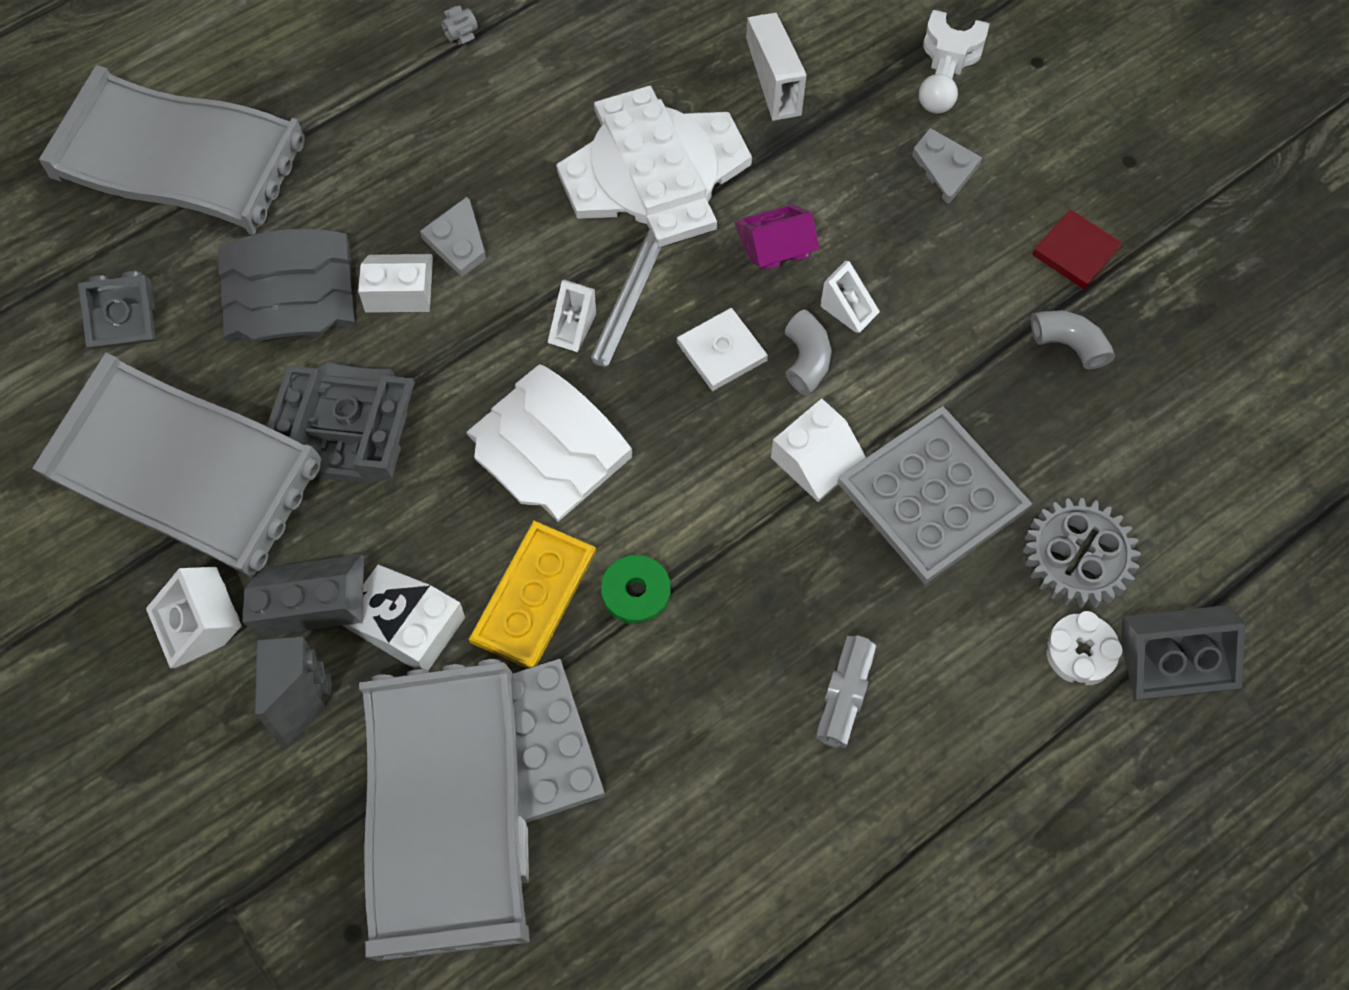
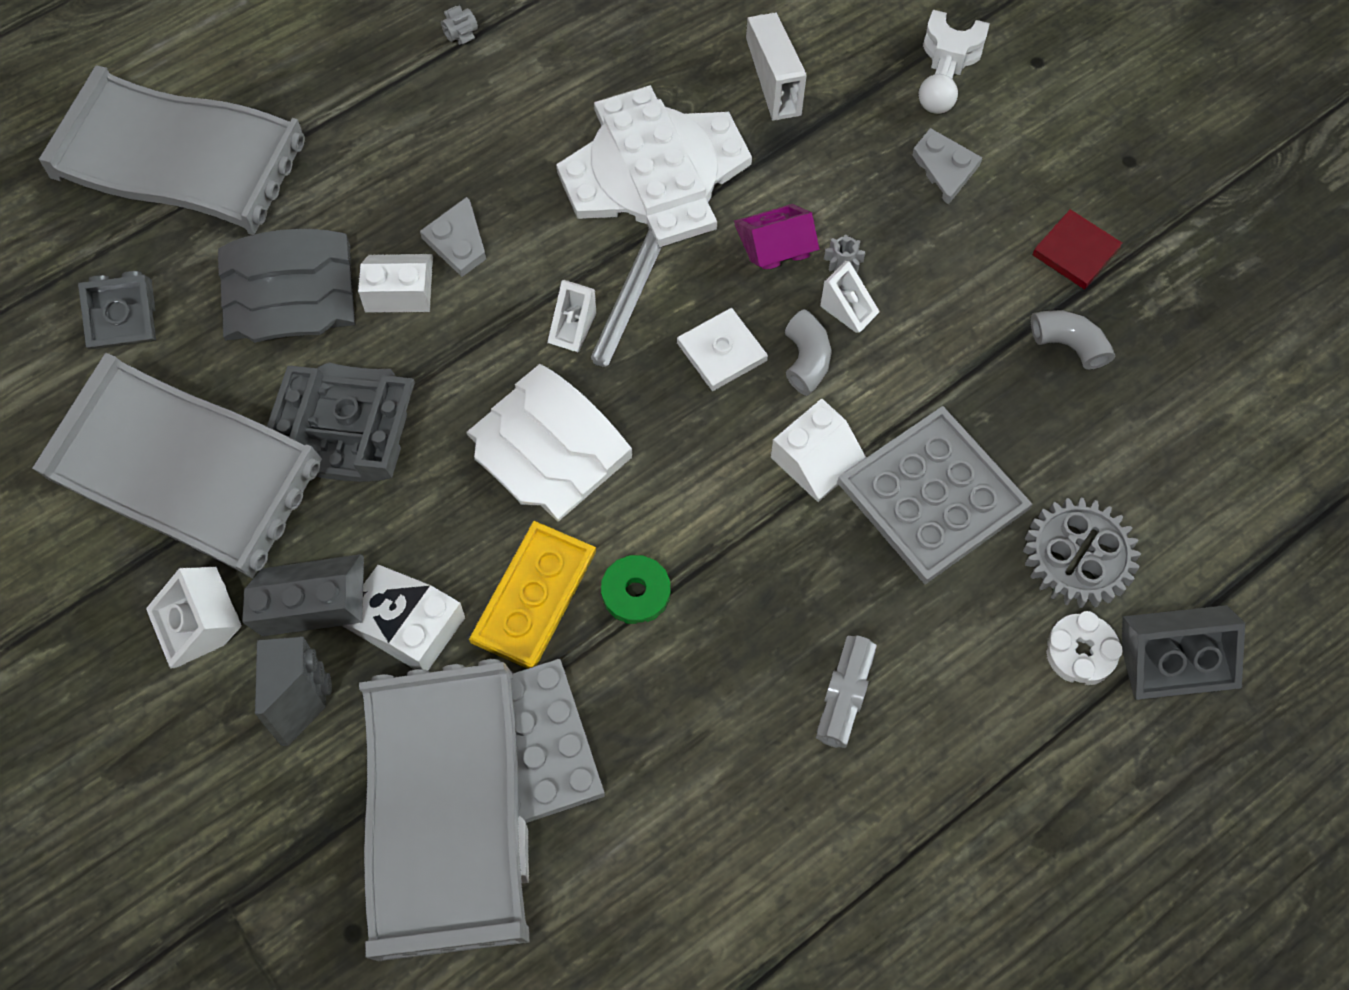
none -> light grey gear [824,235,865,273]

